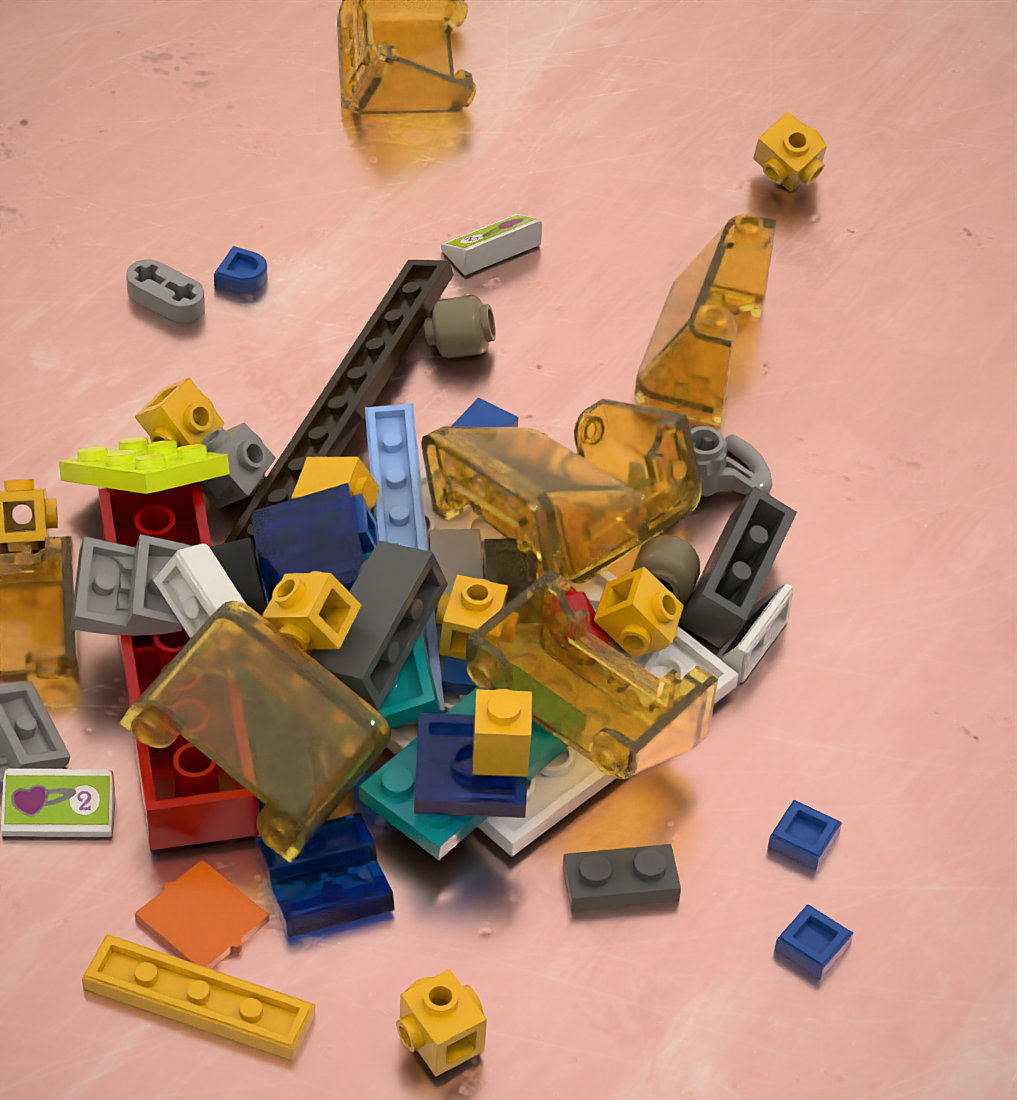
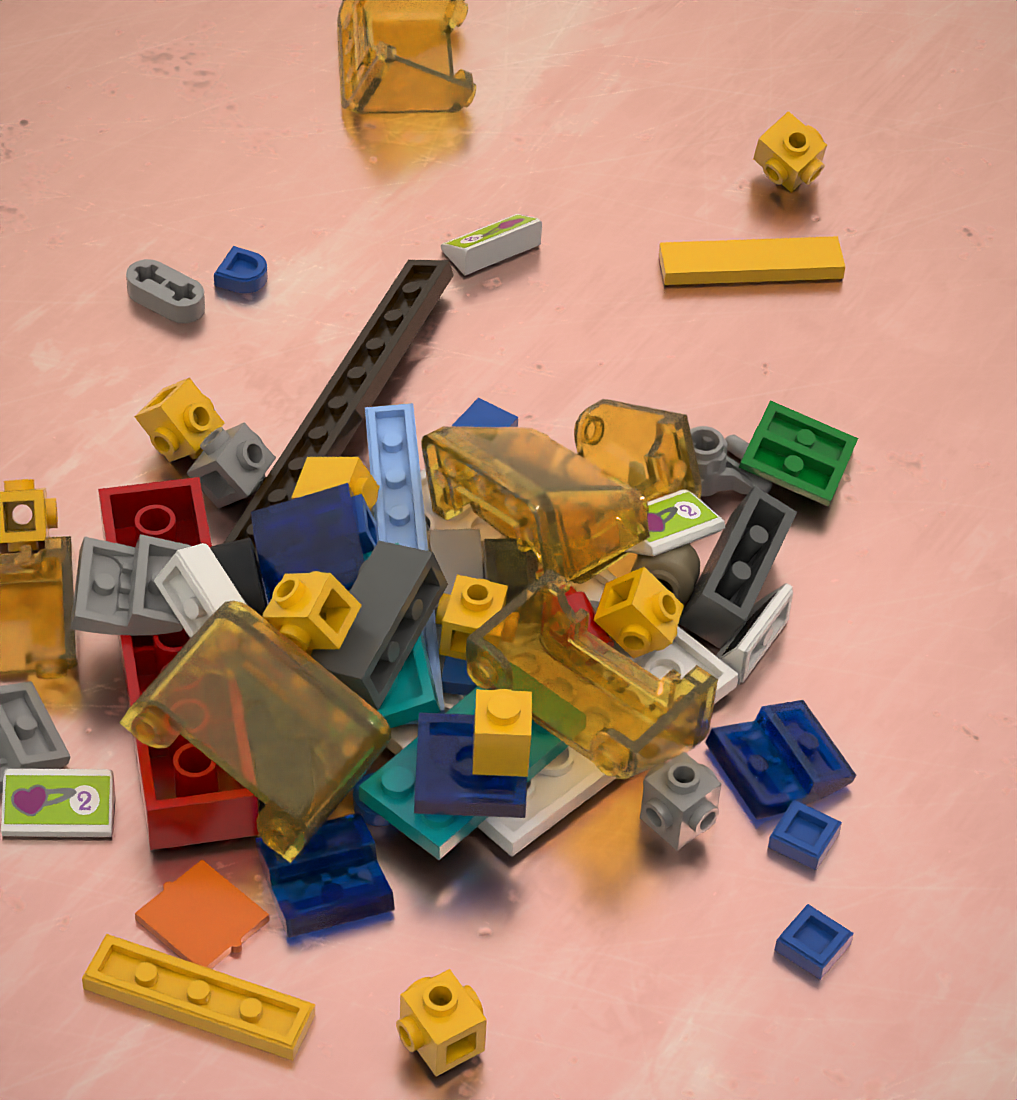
neon yellow plate [59,437,230,494] -> none
dark tan head [424,295,496,360] -> none
dark grey plate [563,844,681,911] -> none
clear yellow windscreen [634,213,777,426] -> none
none -> slope [614,490,725,557]
none -> light grey brick [640,751,722,851]
none -> yellow tile [659,236,845,285]
none -> clear blue slope [705,700,857,820]
none -> green slope [739,400,859,507]

